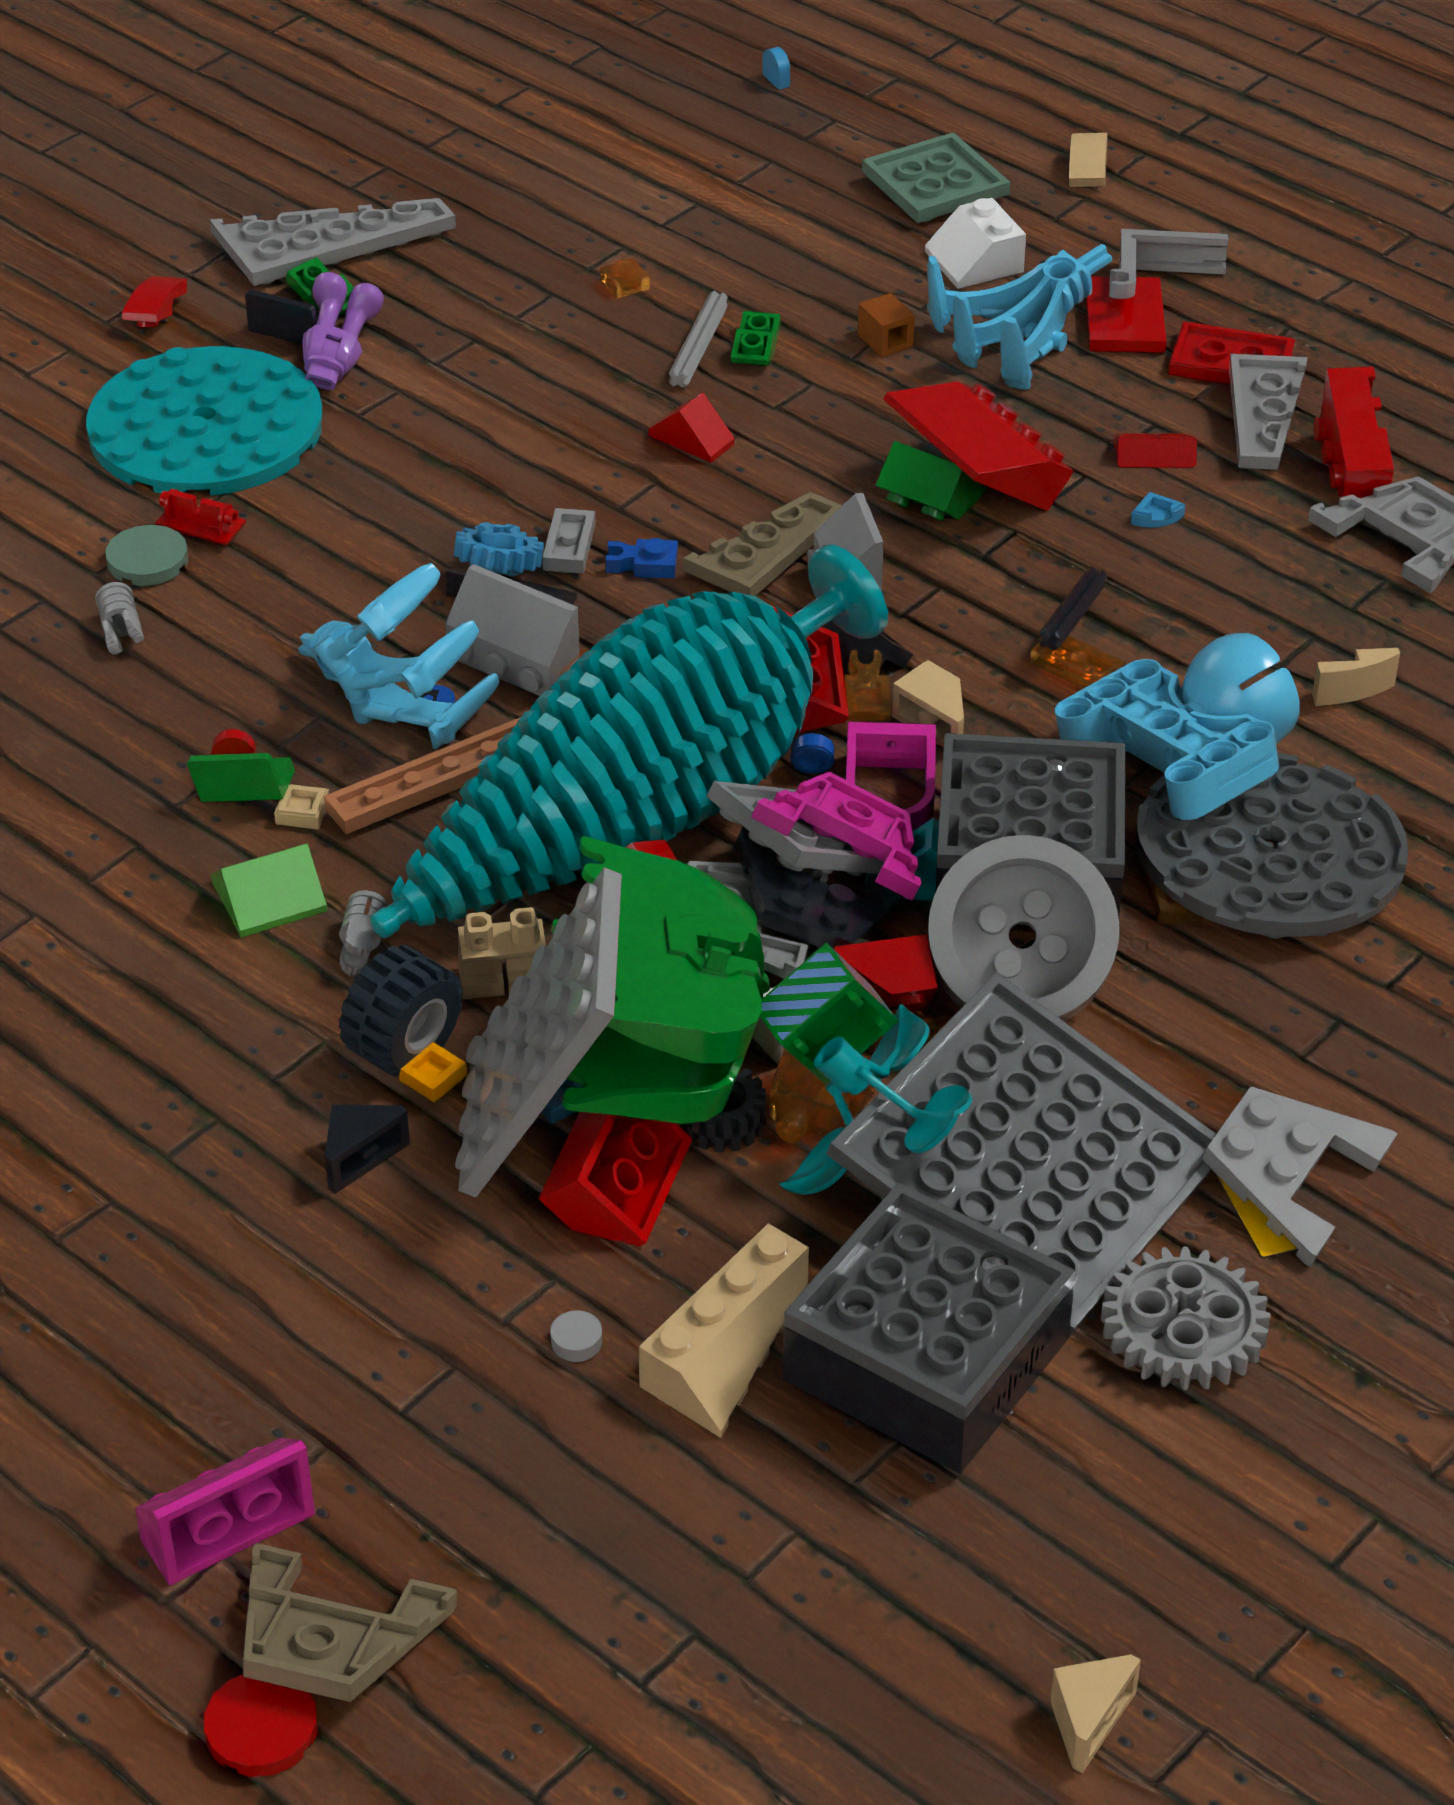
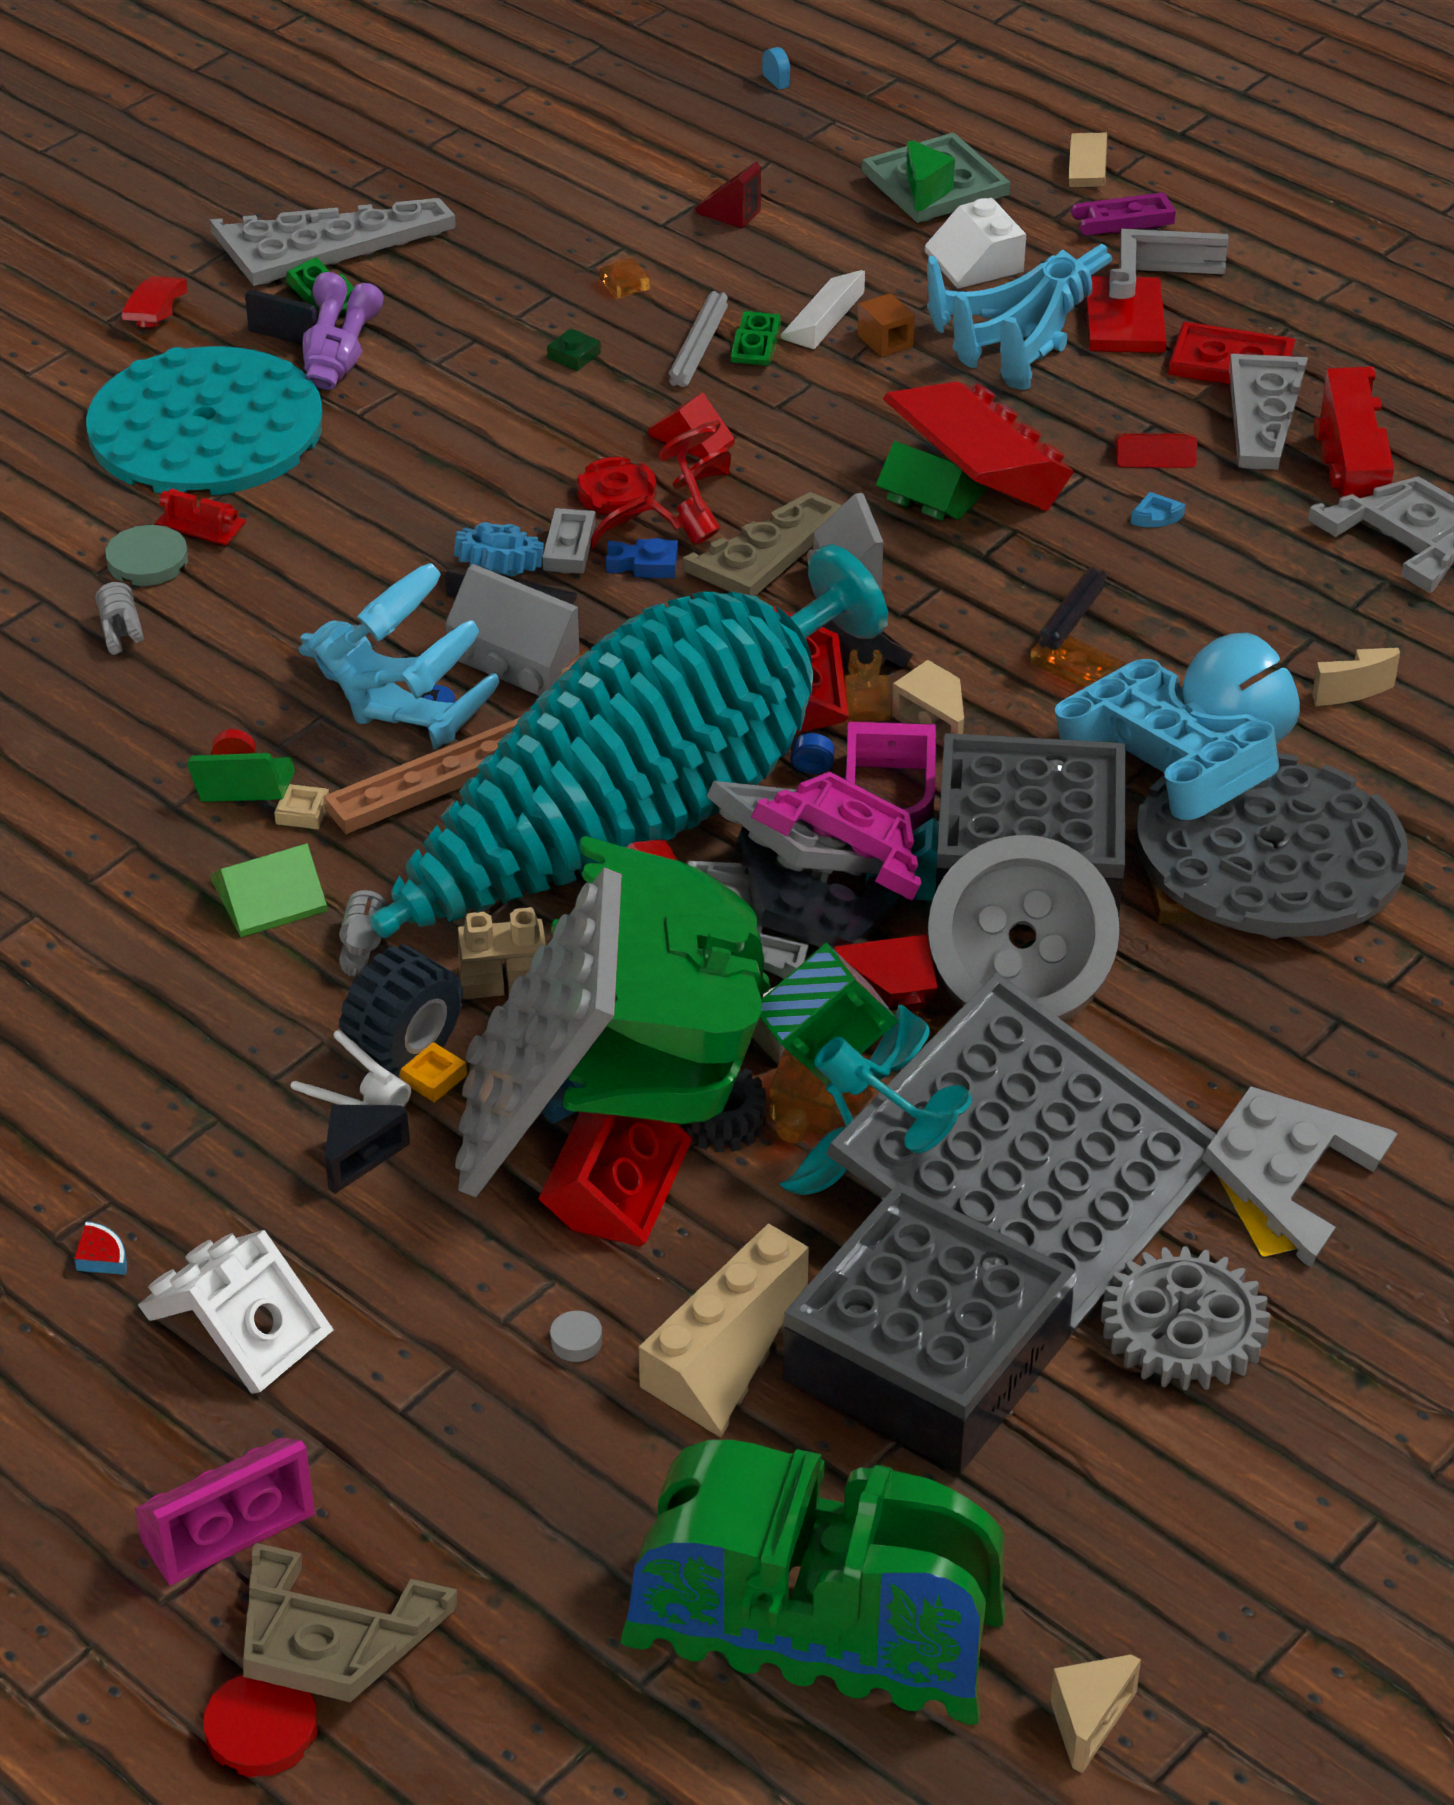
none -> tile [74,1221,127,1275]
none -> white bracket [138,1230,334,1394]
none -> white plant [291,1030,411,1107]
none -> dark green plate [547,328,601,371]
none -> red tile [577,457,656,515]
none -> red plant [590,420,731,550]
none -> green animal [620,1440,1005,1725]
none -> dark red slope [694,161,761,228]
none -> white slope [781,270,865,349]
none -> green slope [906,141,955,211]
none -> magenta hinge [1070,192,1176,235]

